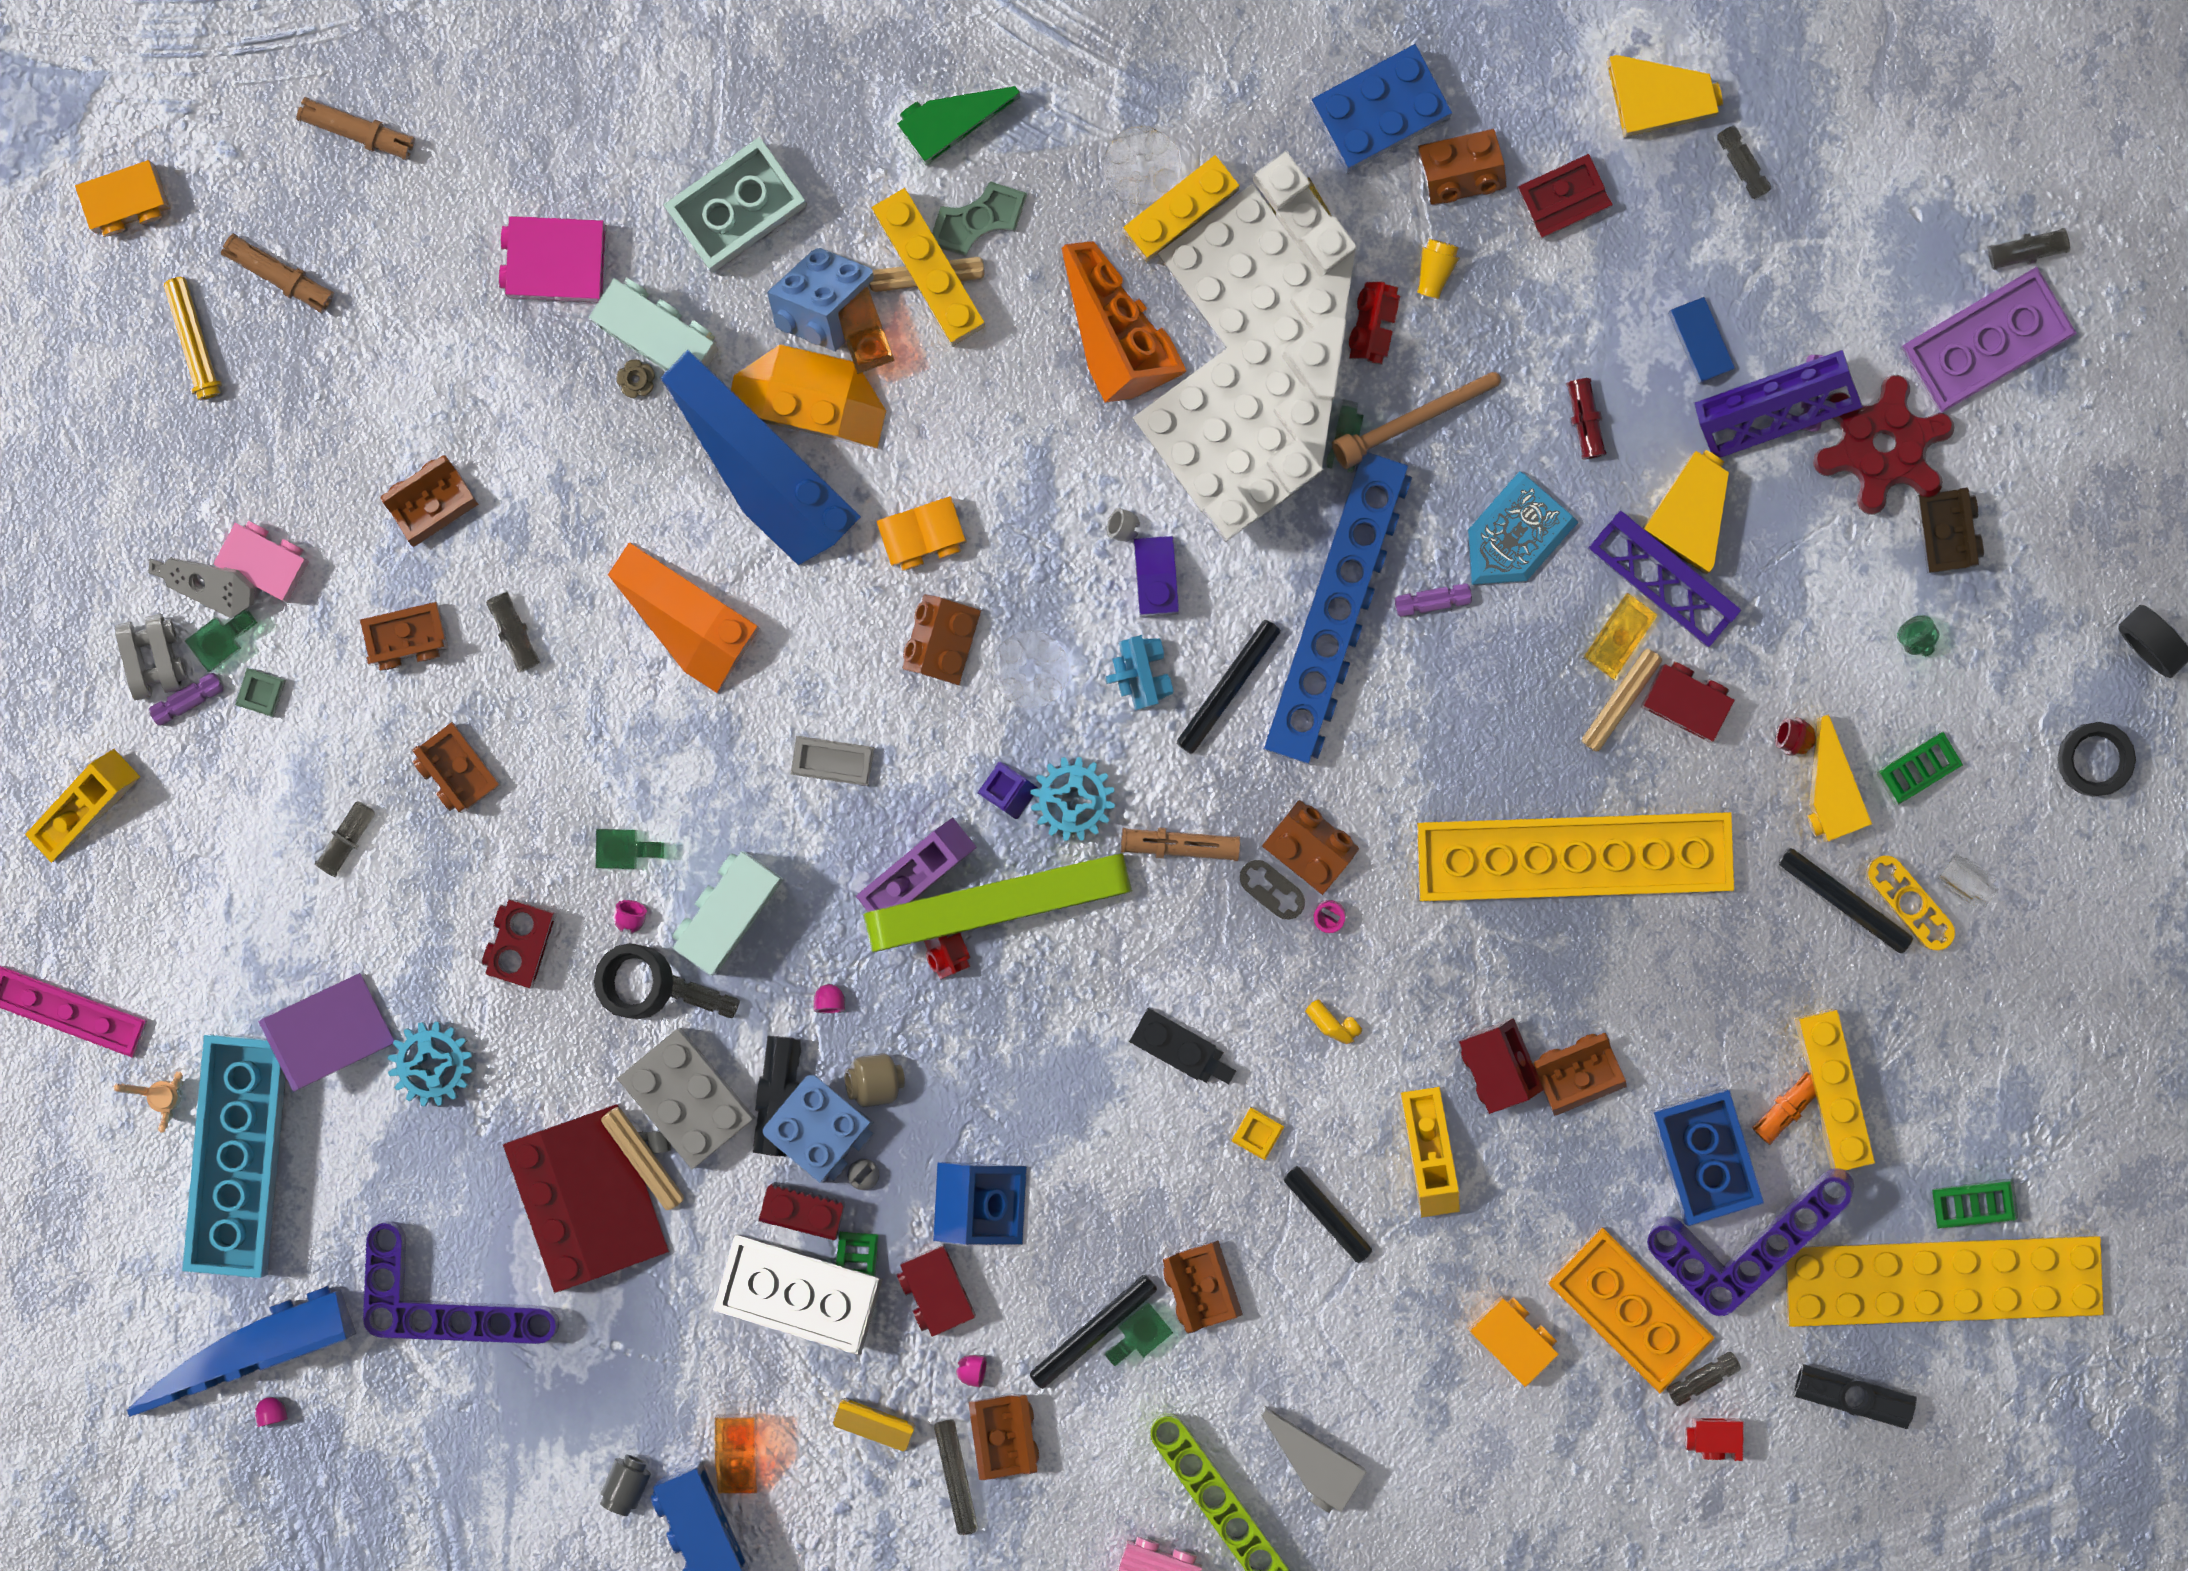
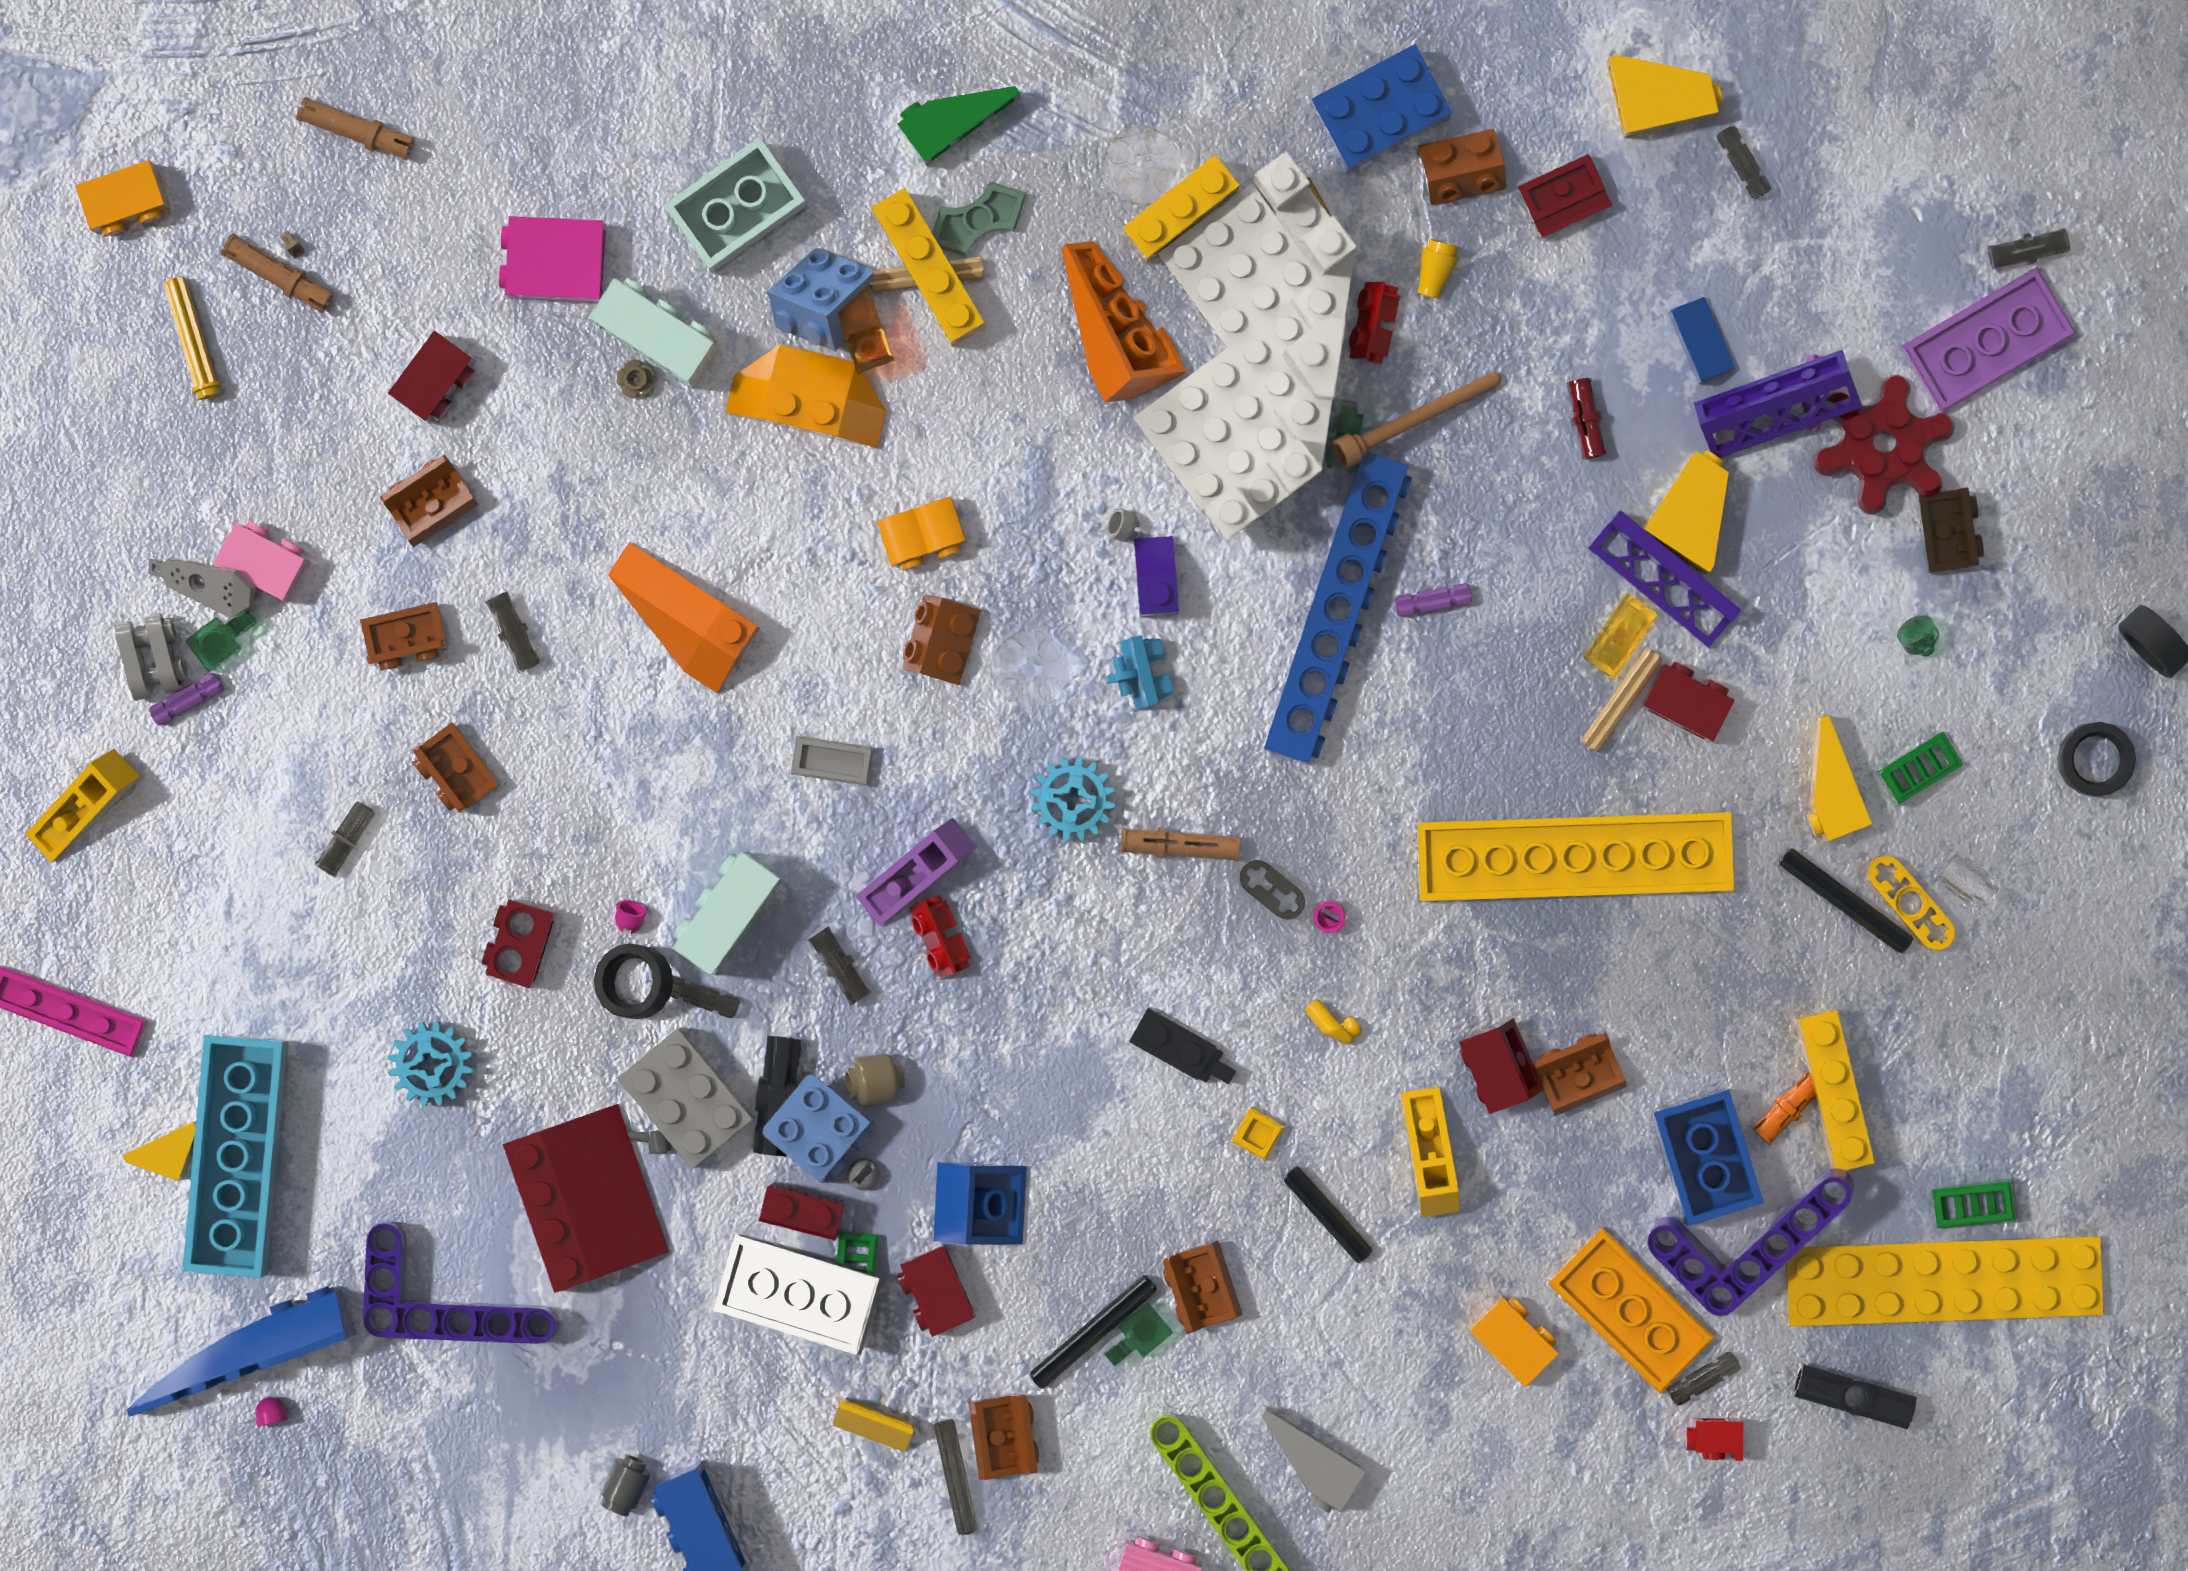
light nougat plant [113,1071,183,1133] -> none
sand green tile [235,668,286,717] -> none
medium lavender tile [258,973,394,1092] -> none
clear green plate [595,829,664,869] -> none
tan axle [601,1107,684,1210] -> none
blue wedge [660,349,861,565] -> none
clear orange slope [715,1414,758,1493] -> none
dark pink hinge [813,984,845,1013] -> none
lime beam [863,853,1132,952] -> none
dark pink hinge [956,1355,987,1388] -> none
dark purple slope [978,761,1038,819] -> none
black axle [1177,619,1280,754] -> none
dark orange bracket [1262,800,1359,895] -> none
dark azure tile [1468,471,1578,585] -> none
dark red plate [1775,717,1816,756] -> none
none -> yellow slope [122,1121,196,1181]
none -> dark tan piece [280,230,304,259]
none -> dark red brick [388,330,476,424]
none -> clear smoke pin [808,927,871,1006]

